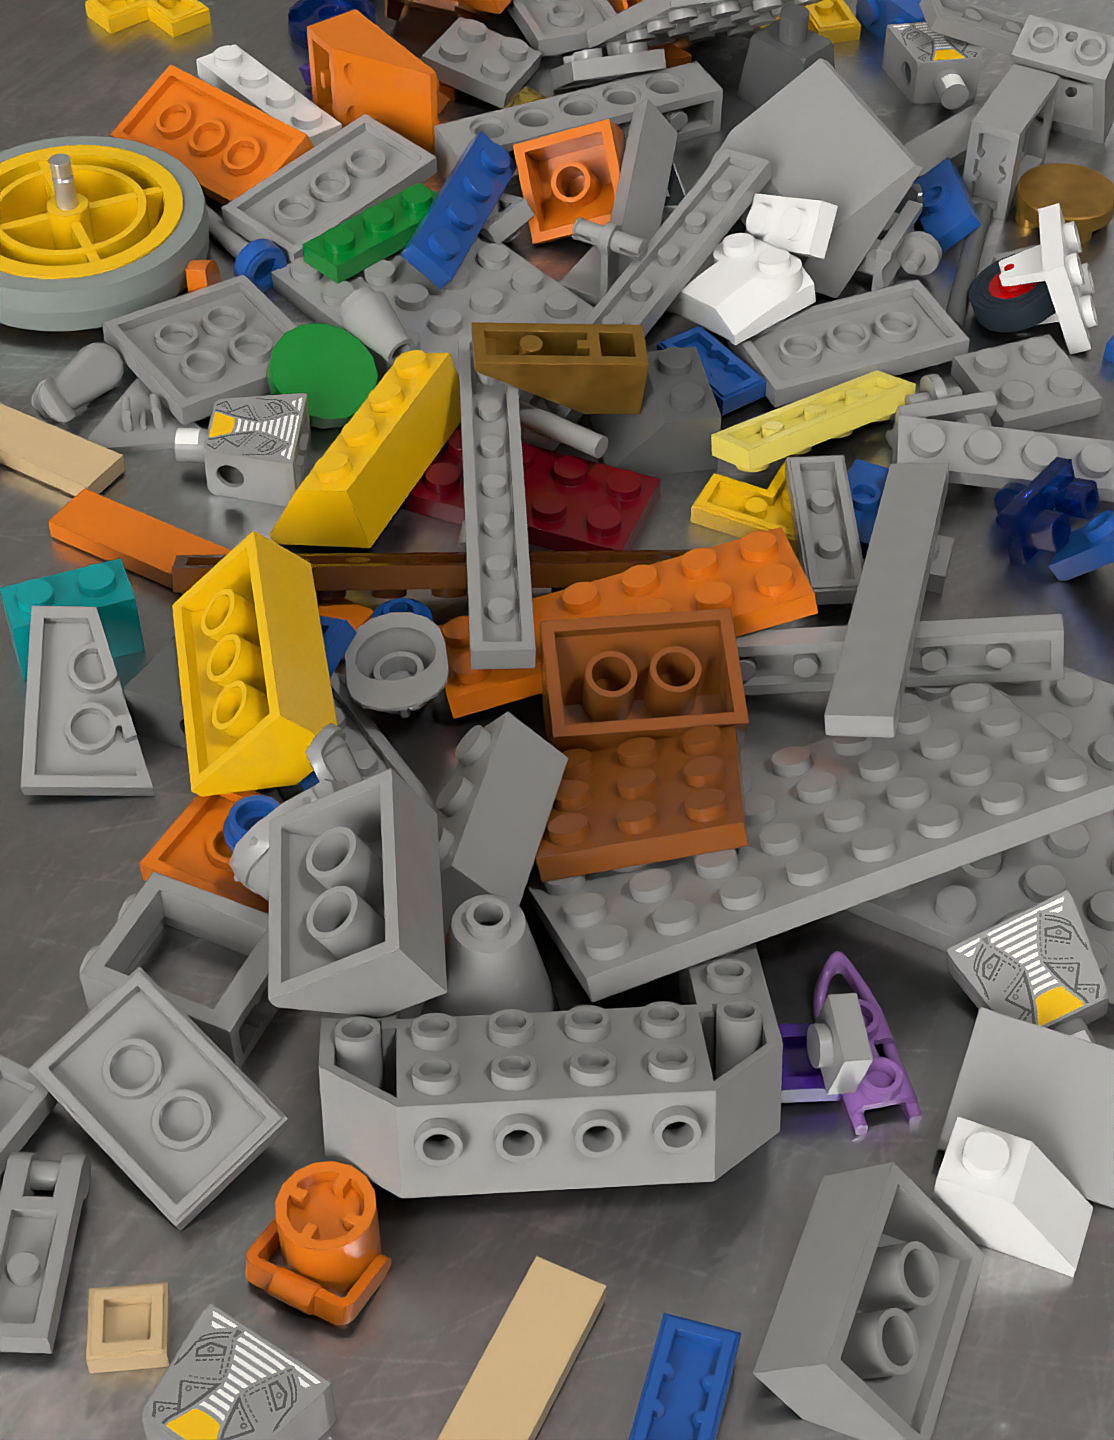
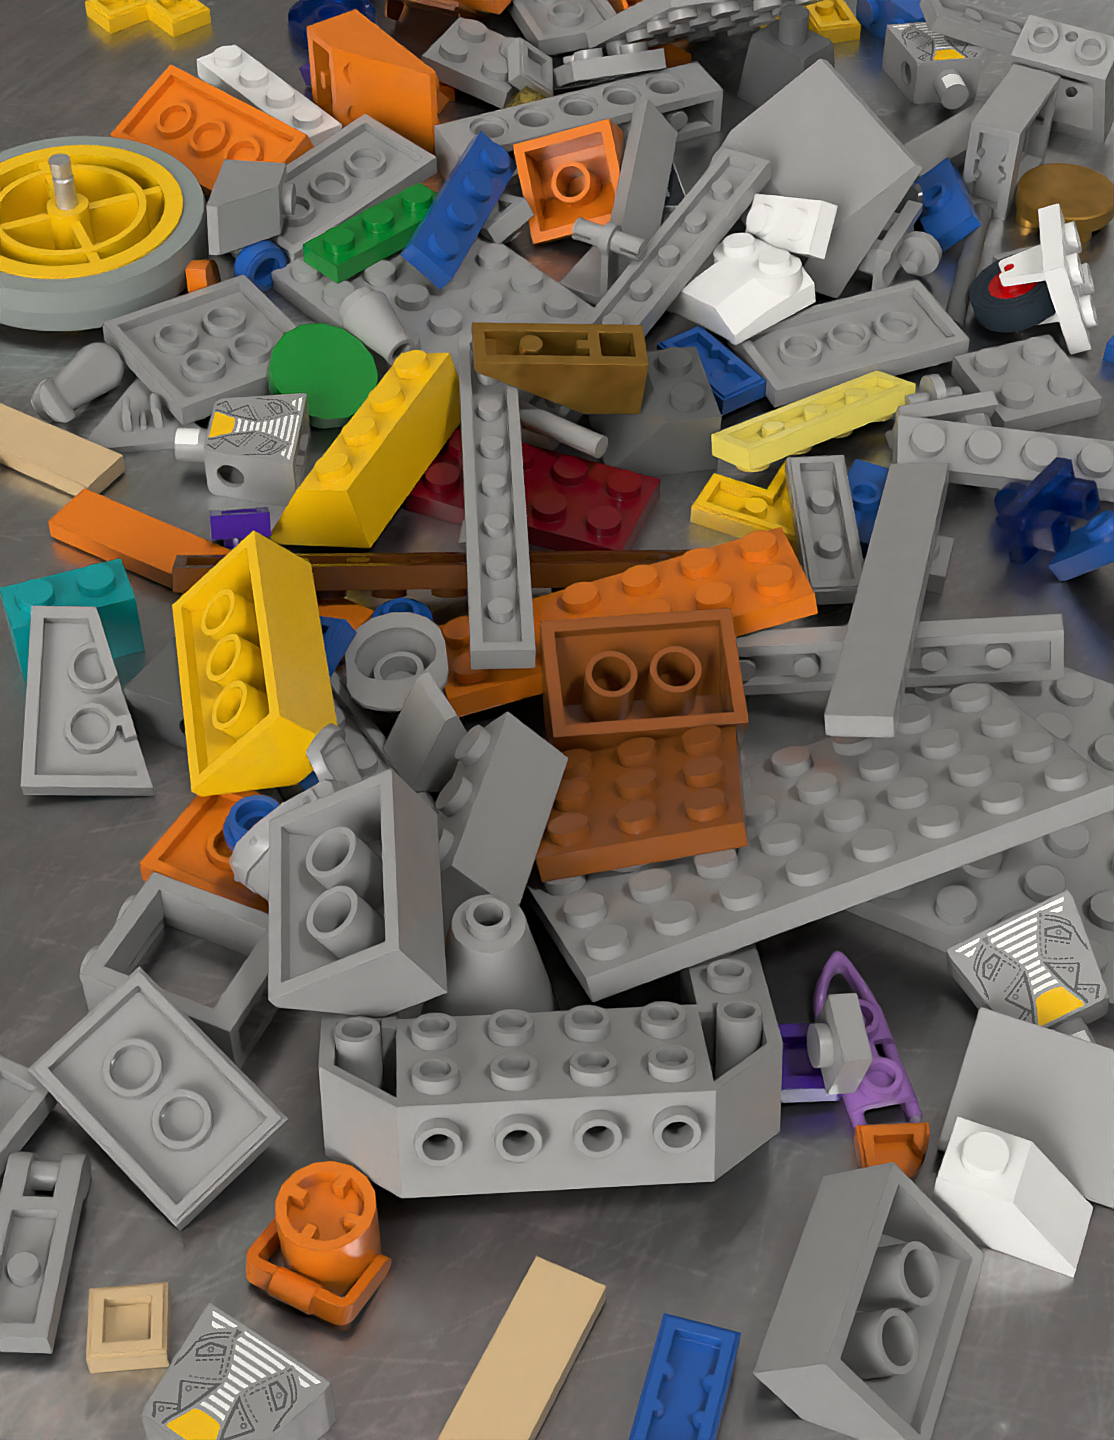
none -> light grey slope [206,159,296,255]
none -> dark purple plate [209,507,271,549]
none -> light grey slope [383,671,467,792]
none -> light grey tile [508,37,553,101]
none -> orange tile [853,1122,930,1181]

